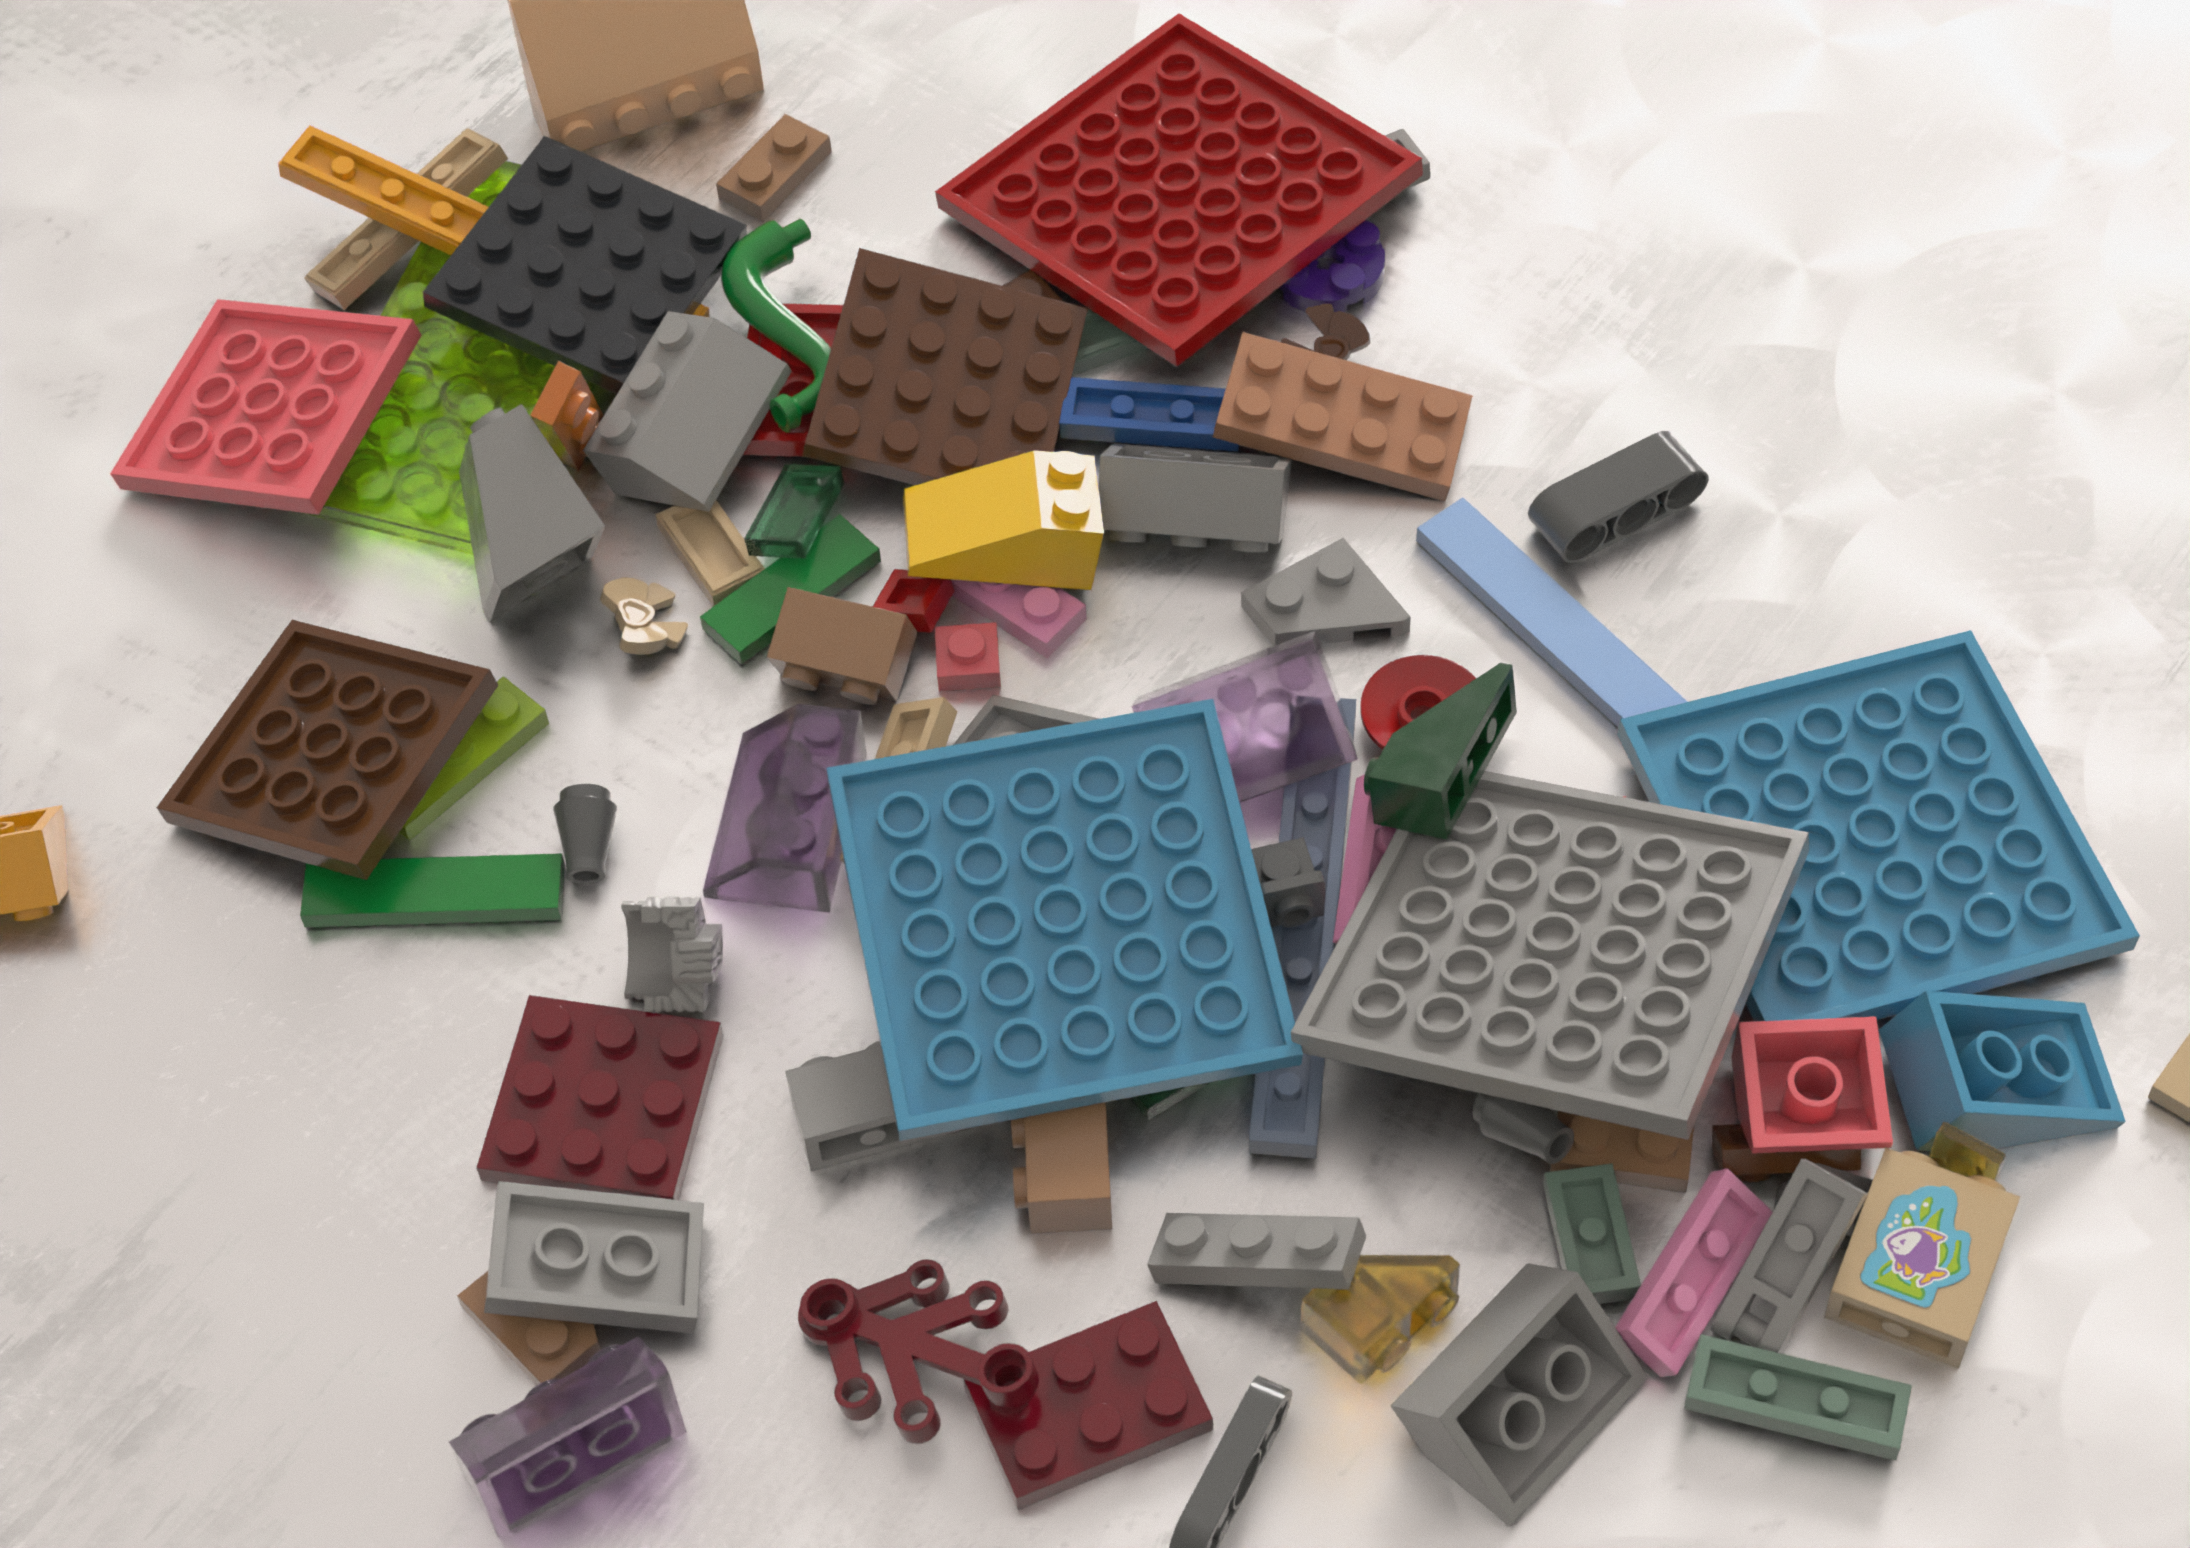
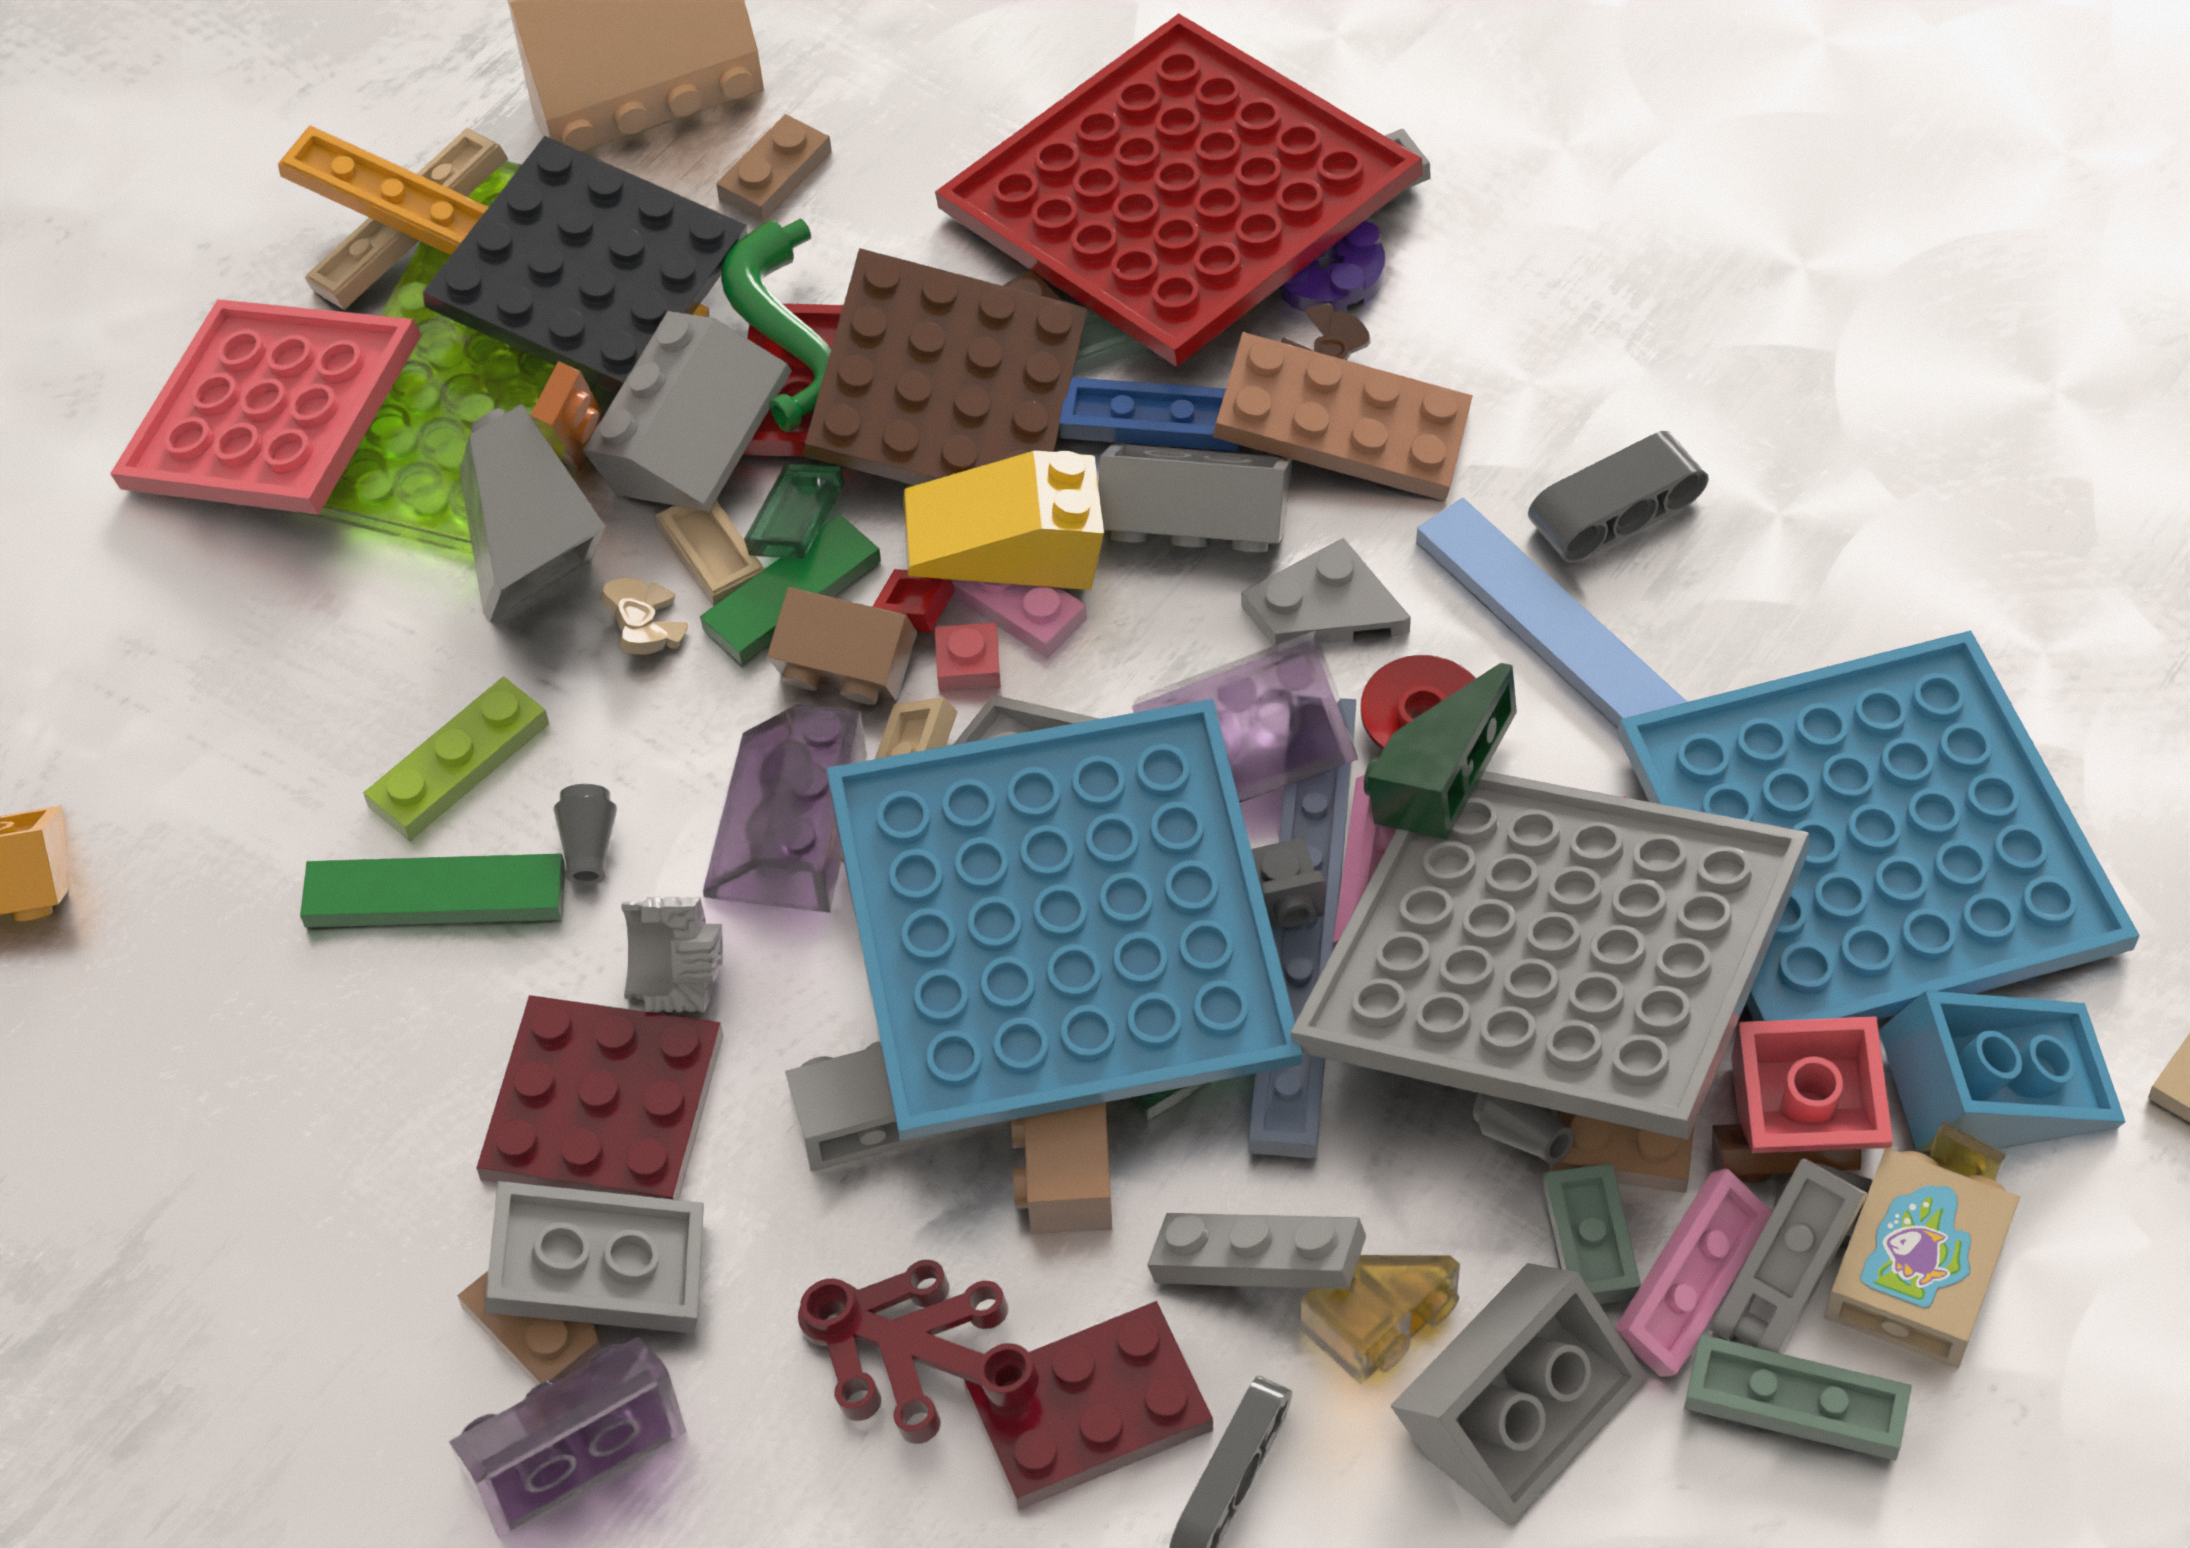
reddish brown plate [156,620,499,880] -> none

